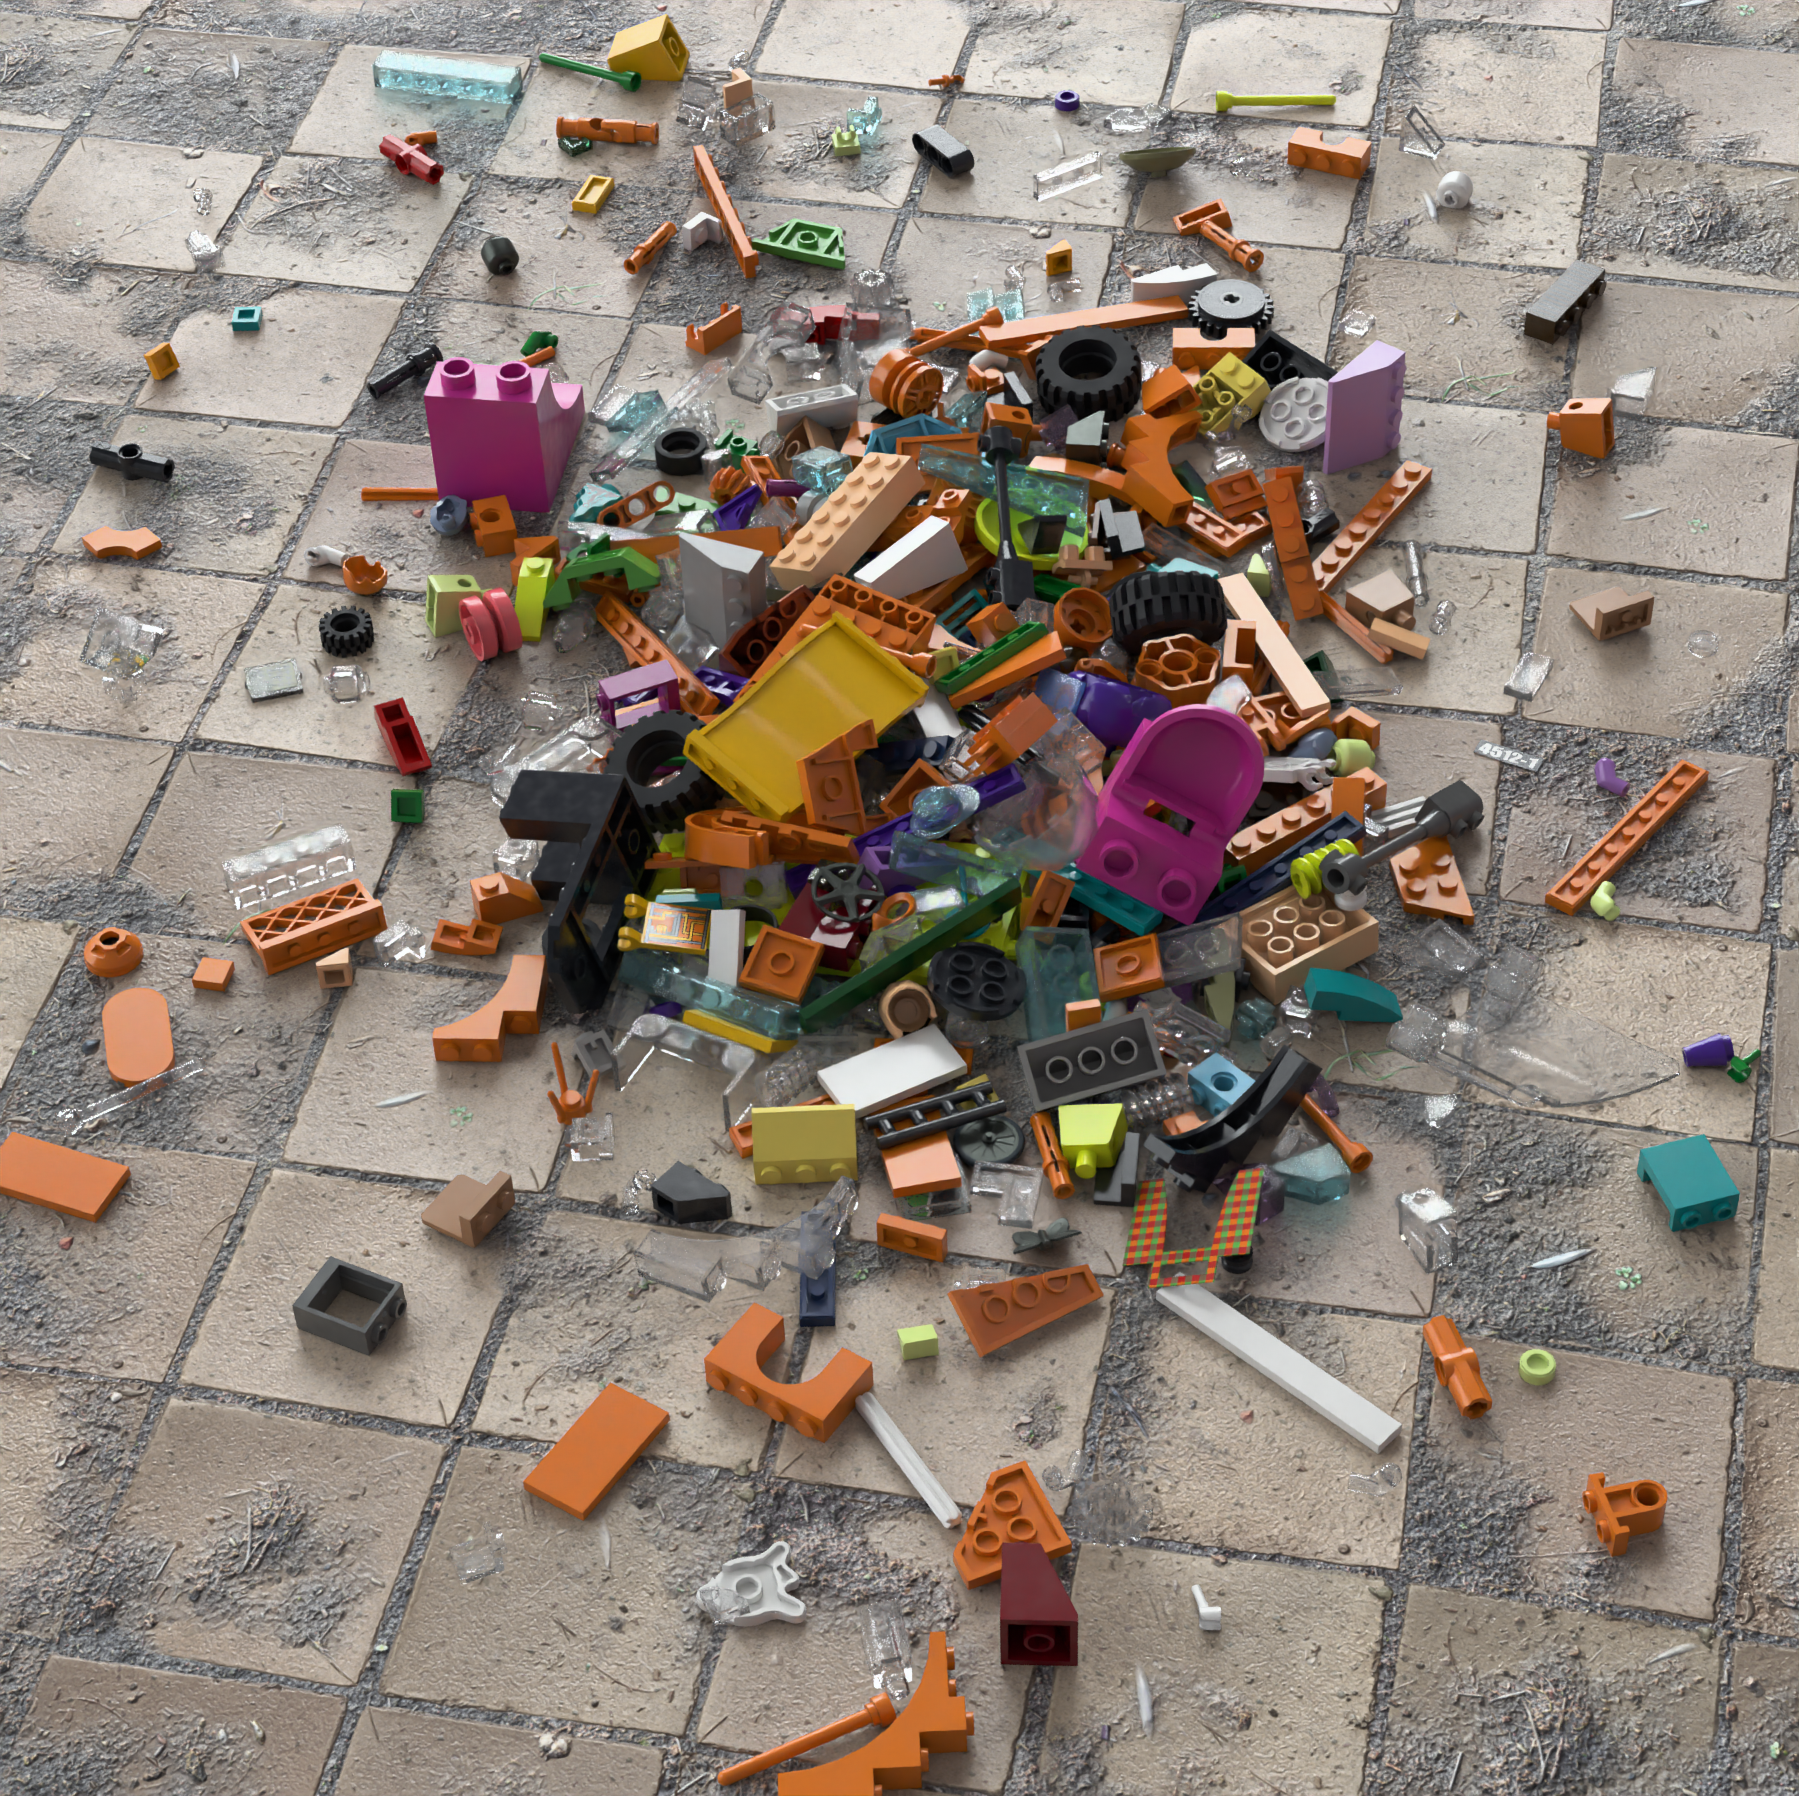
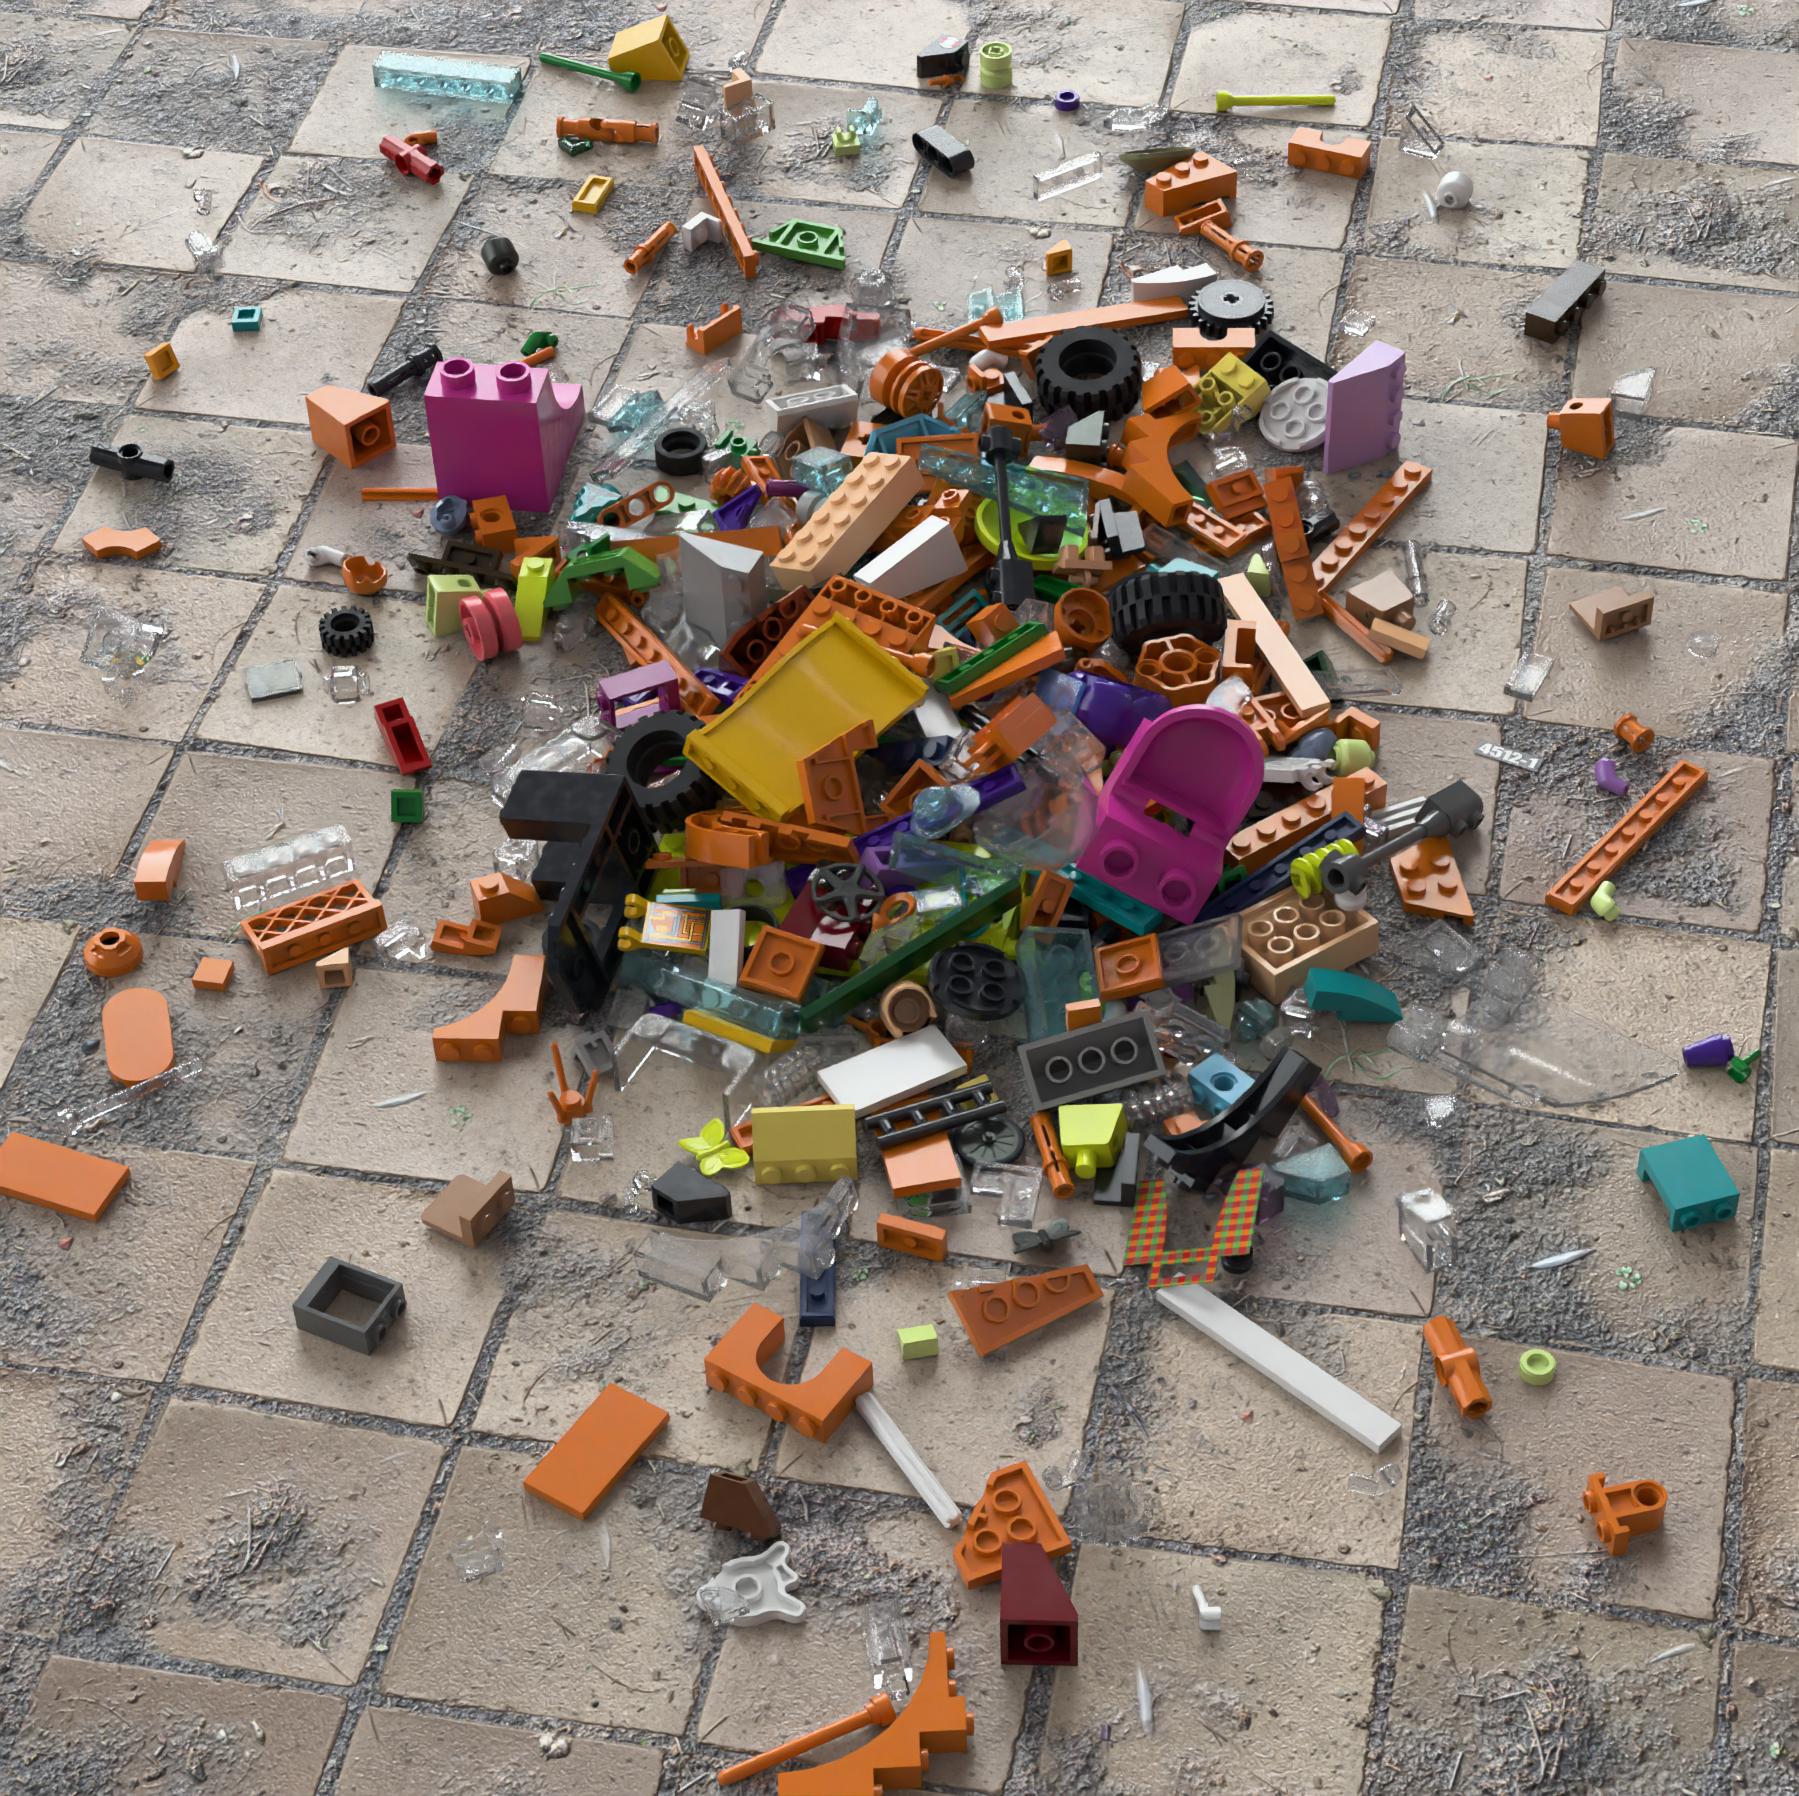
none -> orange slope [134,839,186,900]
none -> orange slope [305,384,396,469]
none -> dark brown bracket [407,540,518,592]
none -> neon yellow piece [678,1118,751,1177]
none -> reddish brown slope [700,1470,782,1541]
none -> orange hand [845,1015,887,1044]
none -> black slope [917,33,970,78]
none -> yellowish green wheel [980,42,1012,89]
none -> orange wedge [1145,151,1237,217]
none -> orange bush [1613,713,1655,753]

